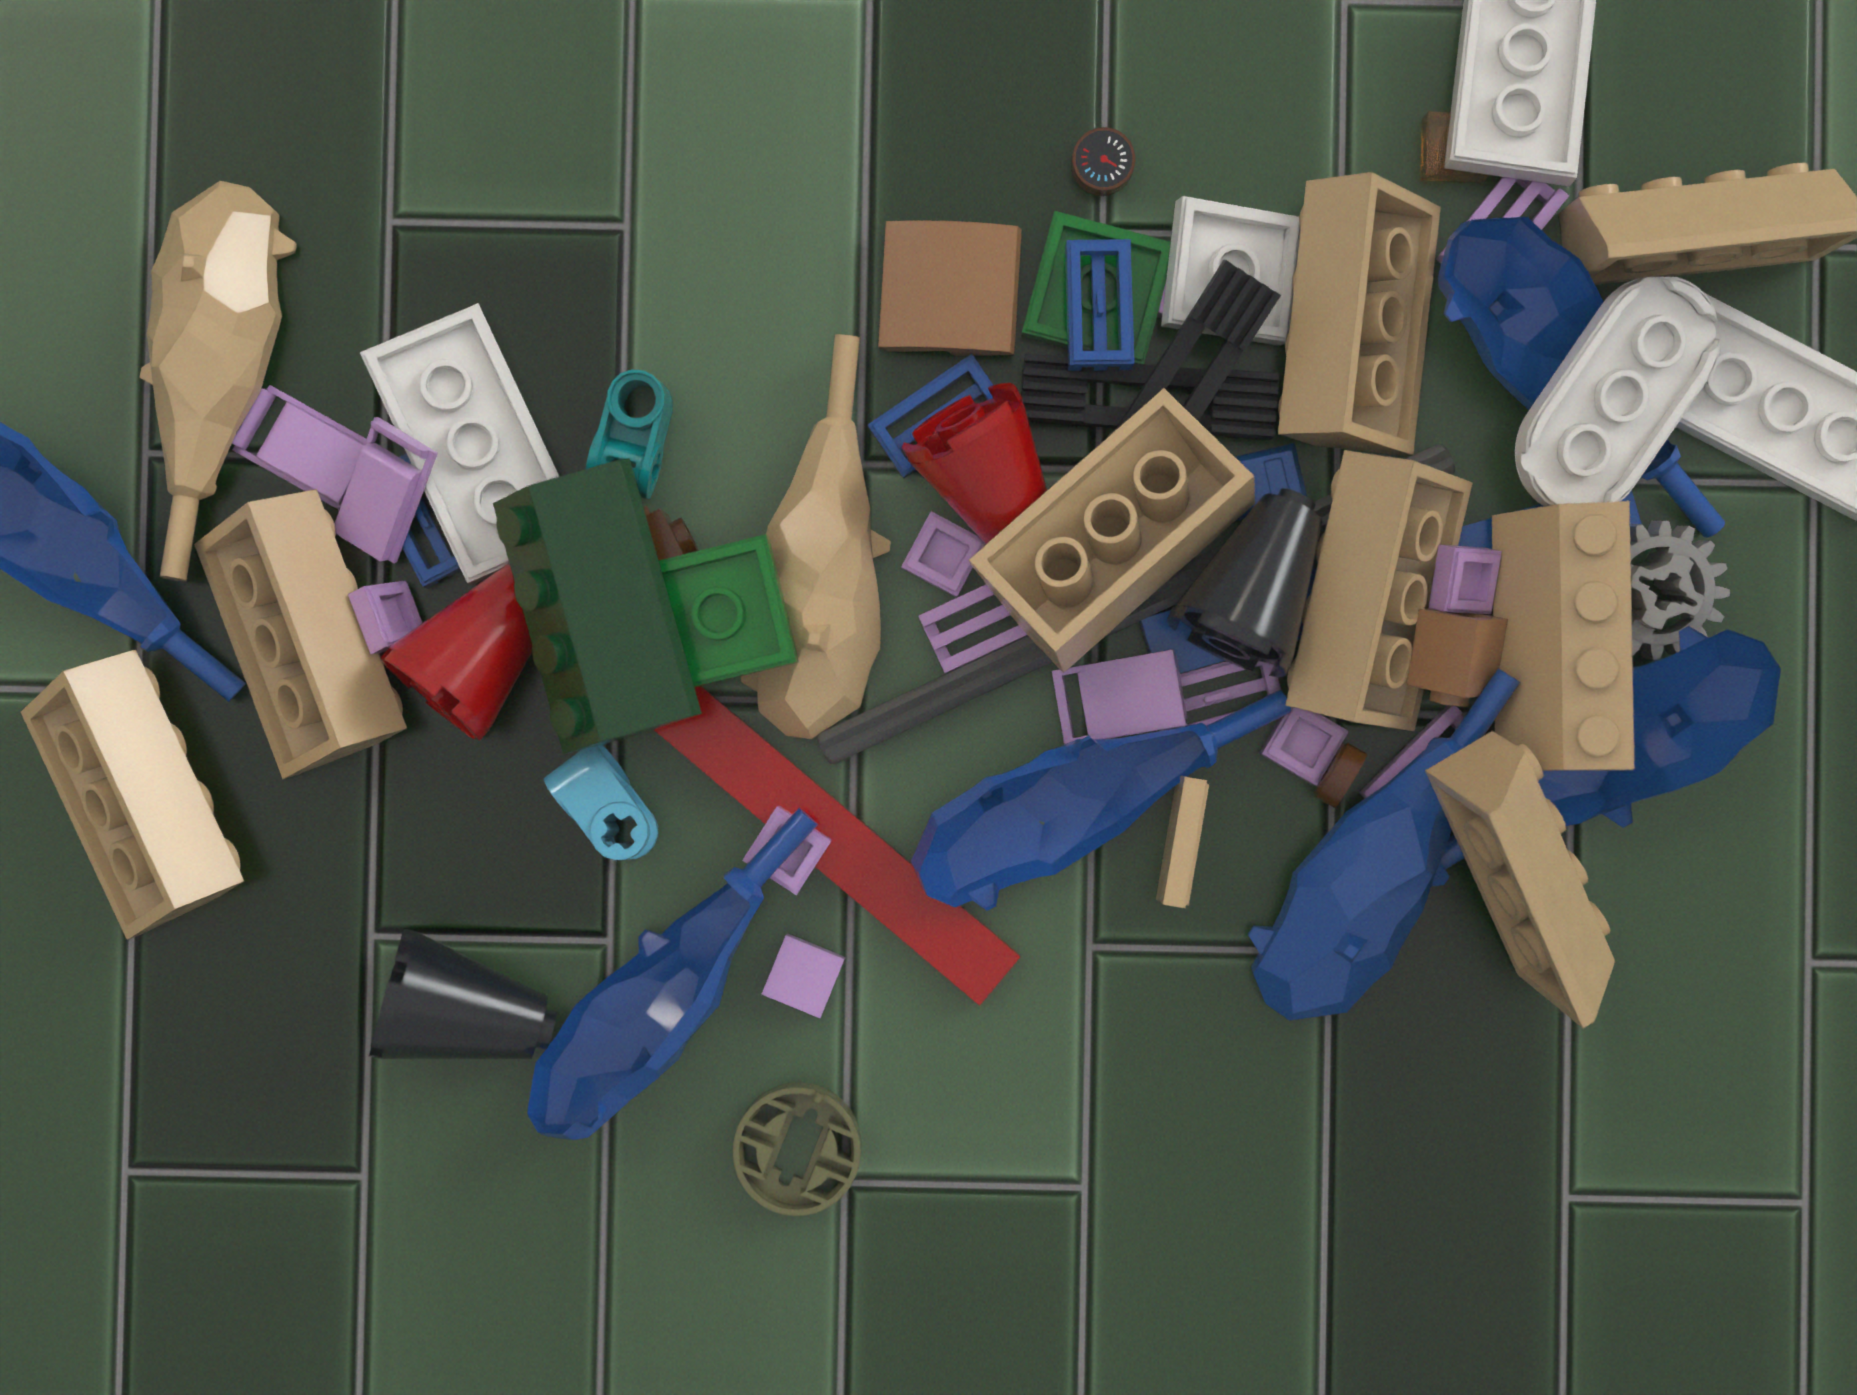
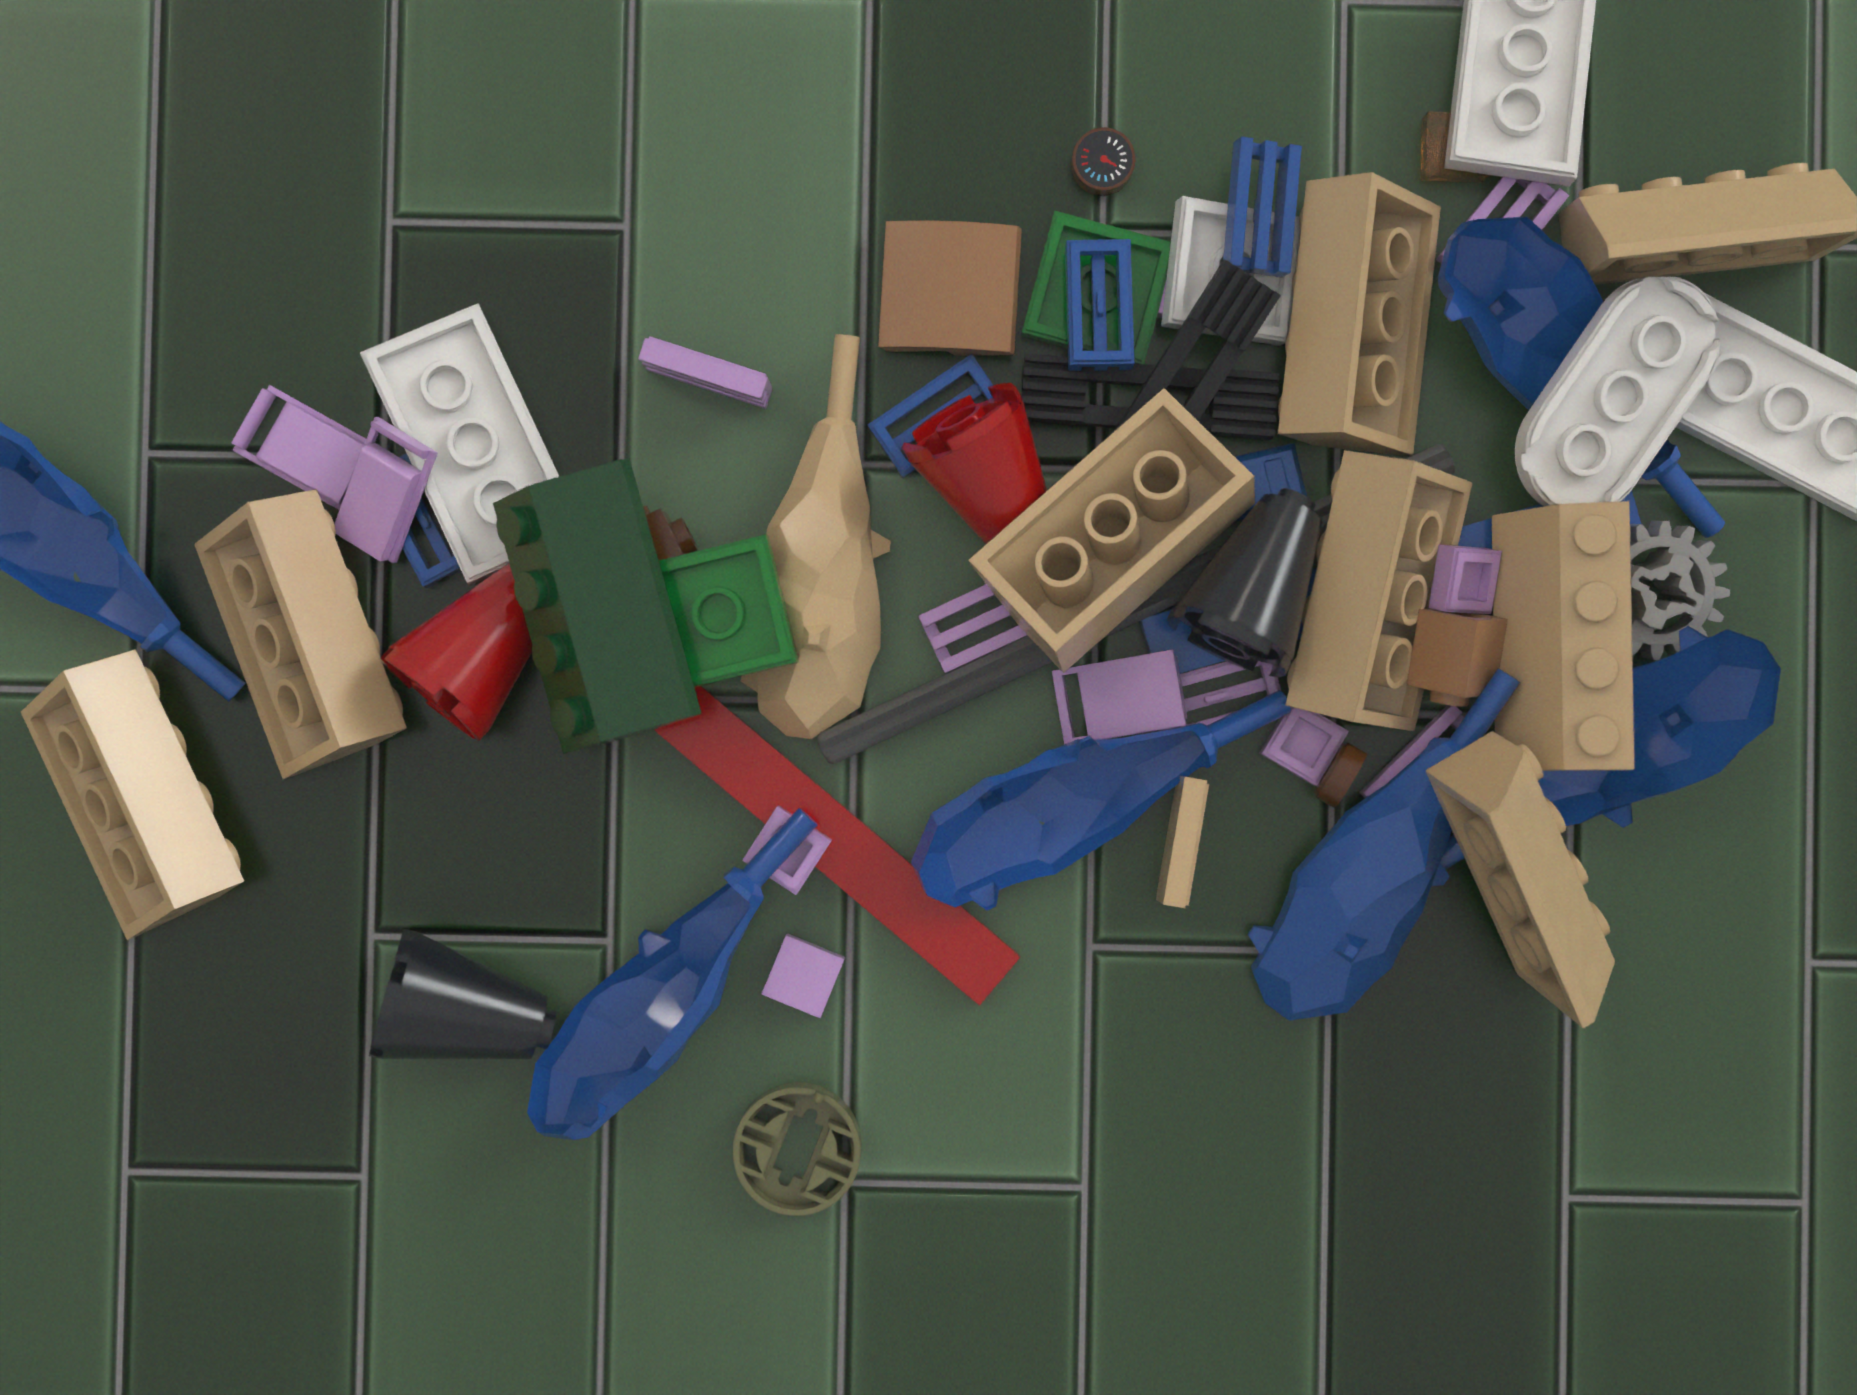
tan piece [140,181,296,581] -> none
lavender tile [348,580,422,654] -> none
medium azure piece [544,745,659,860] -> none
teal piece [586,369,673,499] -> none
lavender tile [901,511,985,598] -> none
none -> lavender tile [638,336,773,409]
none -> blue tile [1223,136,1302,278]

